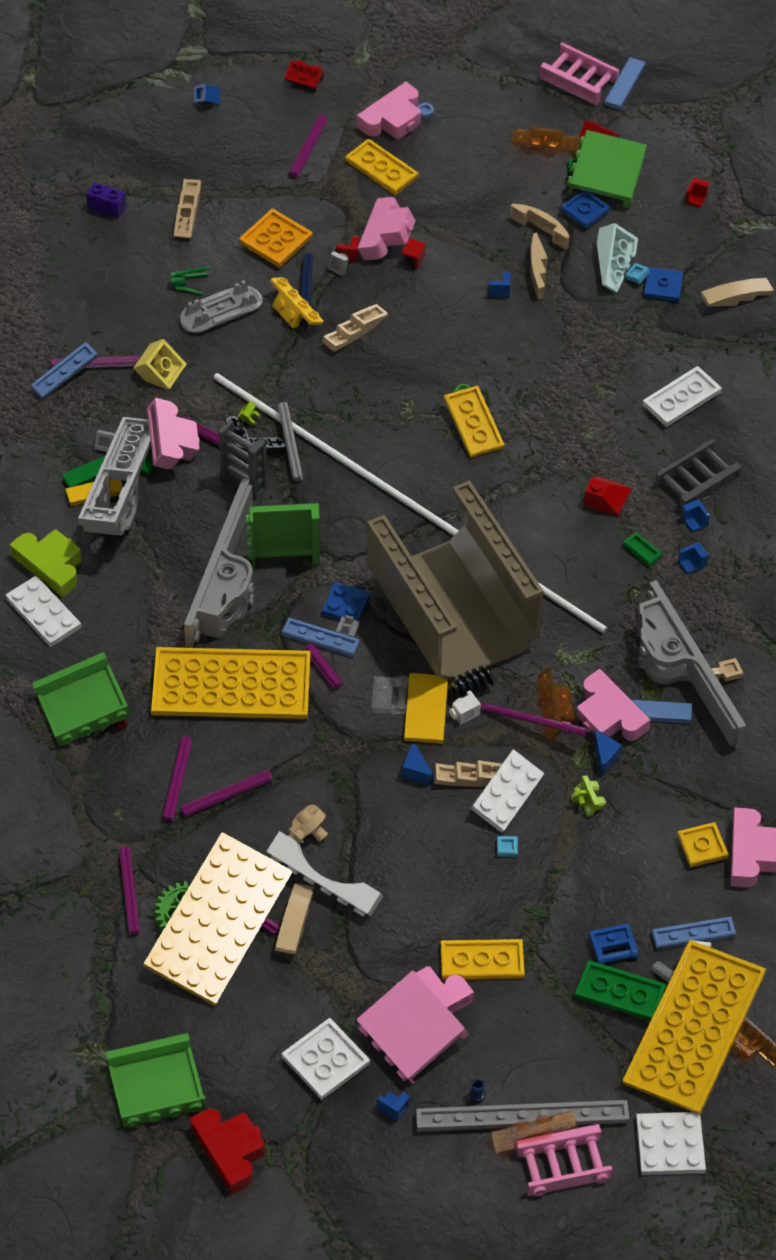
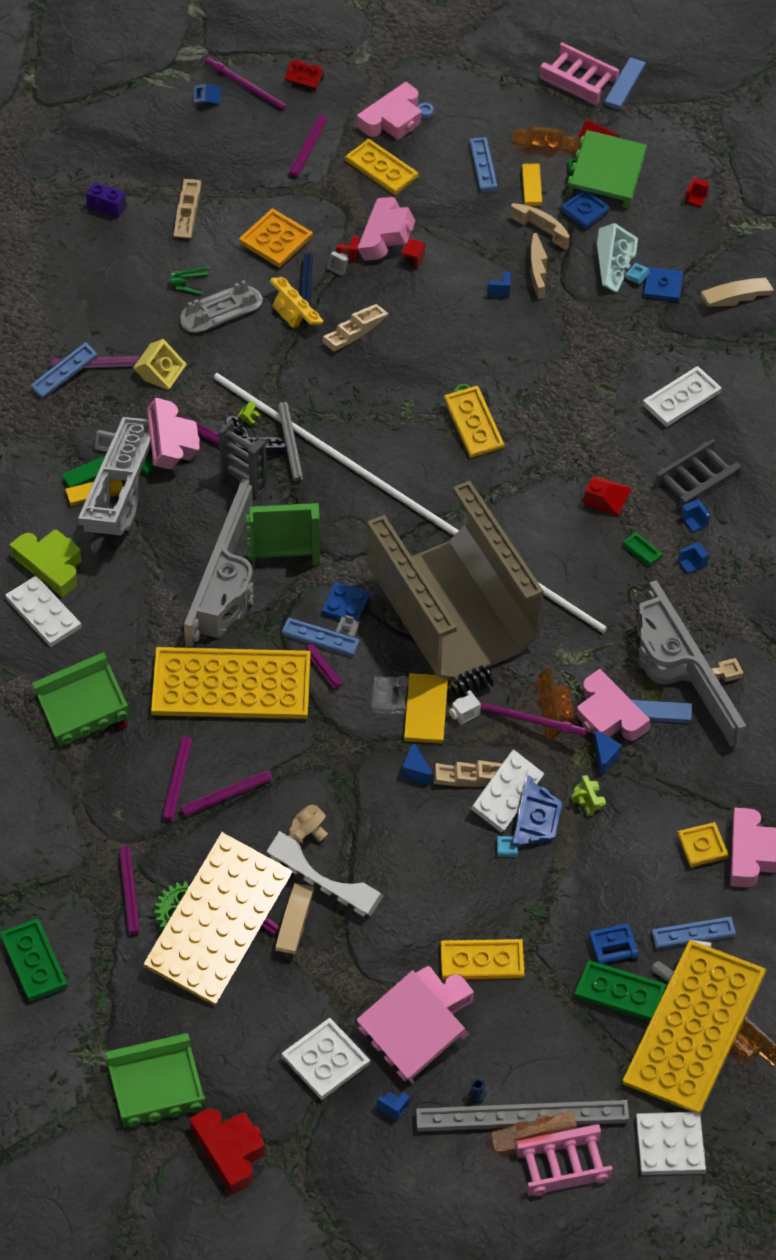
none -> green plate [0,918,68,1002]
none -> magenta bar [205,57,287,111]
none -> medium blue tile [469,137,498,193]
none -> wing [511,776,562,846]
none -> yellow tile [522,164,542,206]

